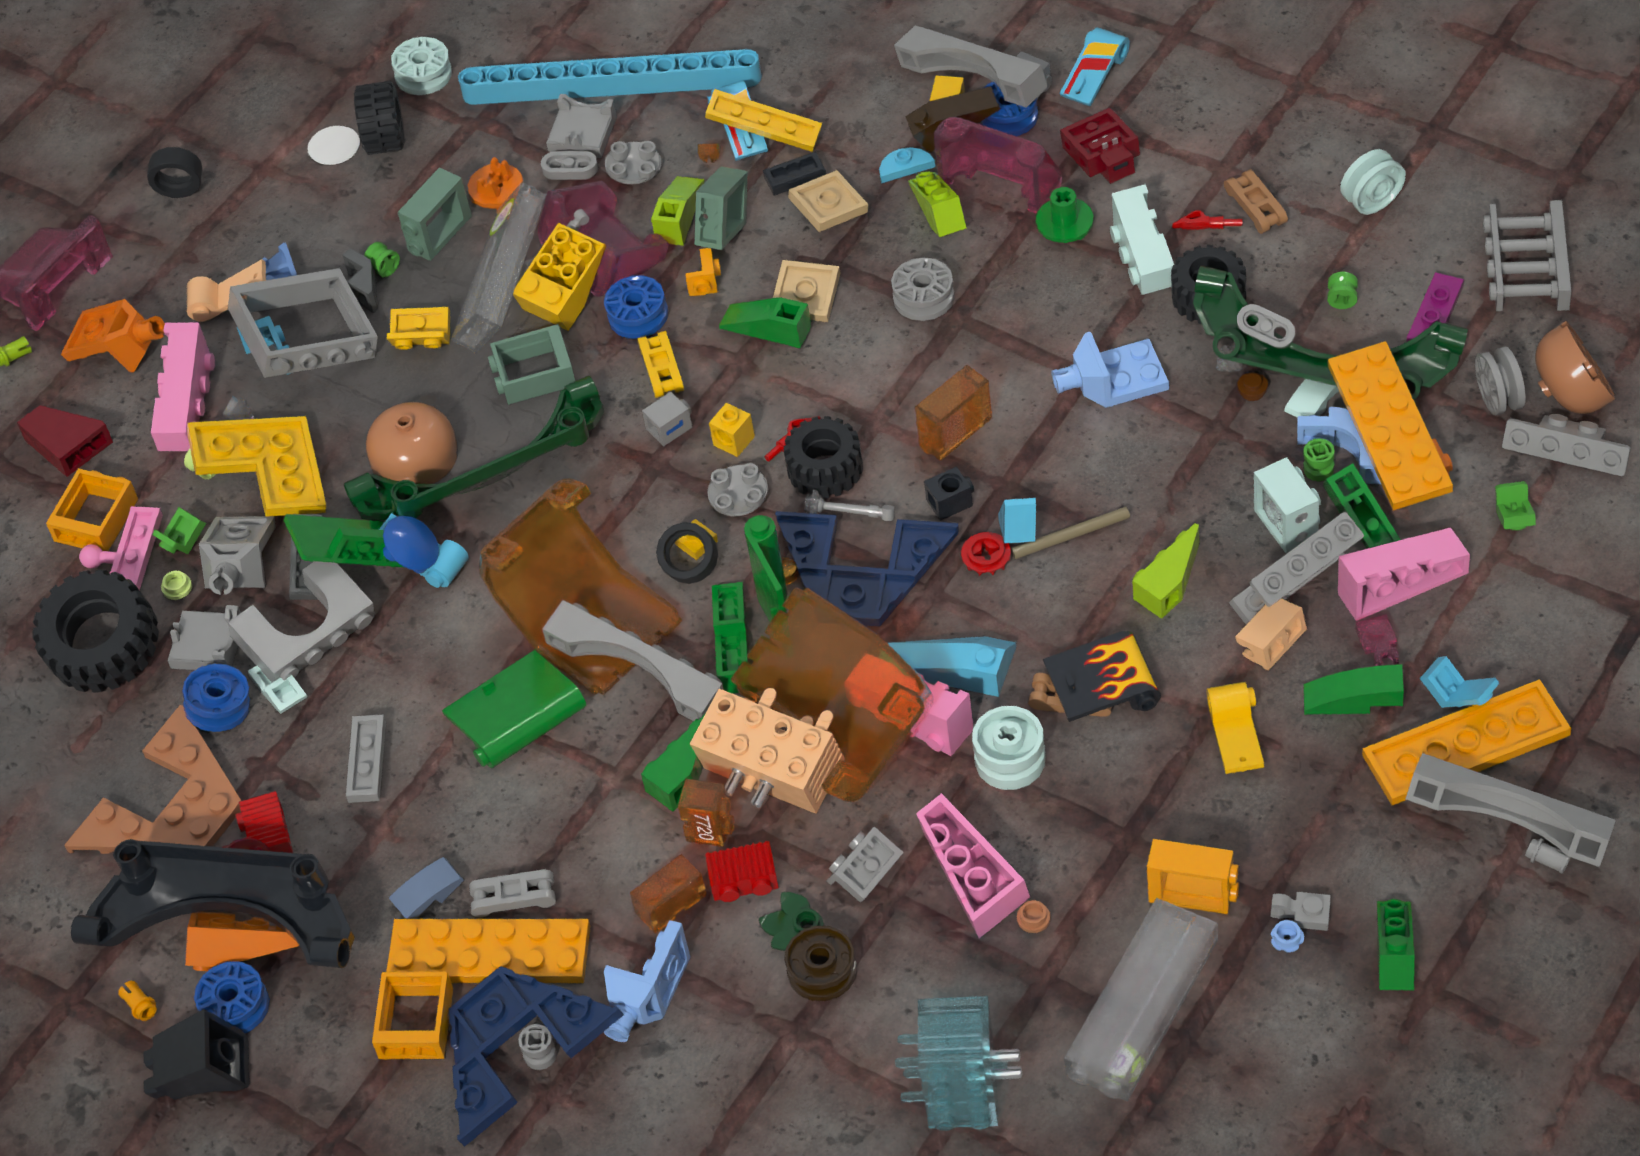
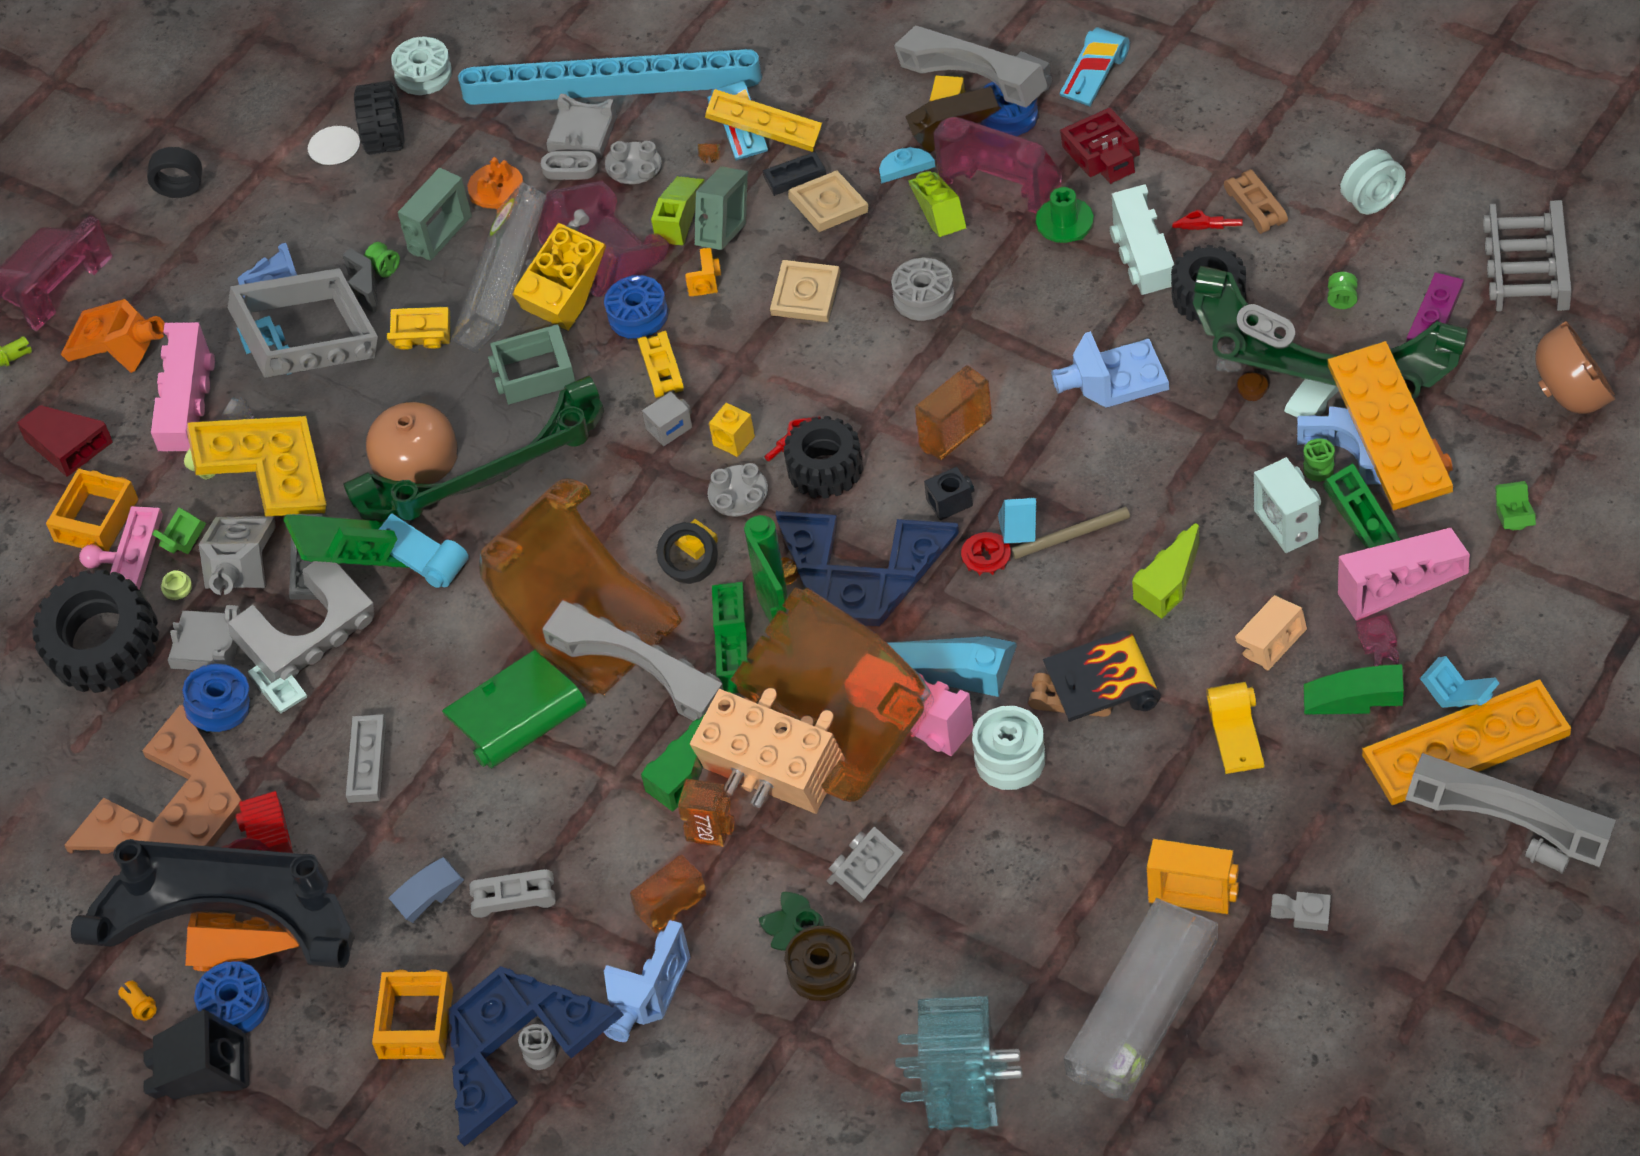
light nougat door [187,259,266,322] -> none
blue dish [383,516,439,574] -> none
light orange plate [386,919,590,983] -> none
red brick [705,841,779,902] -> none
green slope [719,297,812,348] -> none
light grey piece [805,490,894,521] -> none
bright pink wedge [916,793,1030,939] -> none
nougat plate [1017,900,1050,933] -> none
light grey fence [1229,512,1364,625] -> none
light blue plate [1271,920,1304,953] -> none
green slope [1377,899,1415,990] -> none
light grey wheel [1475,346,1526,416] -> none
light grey bracket [1502,414,1631,476] -> none

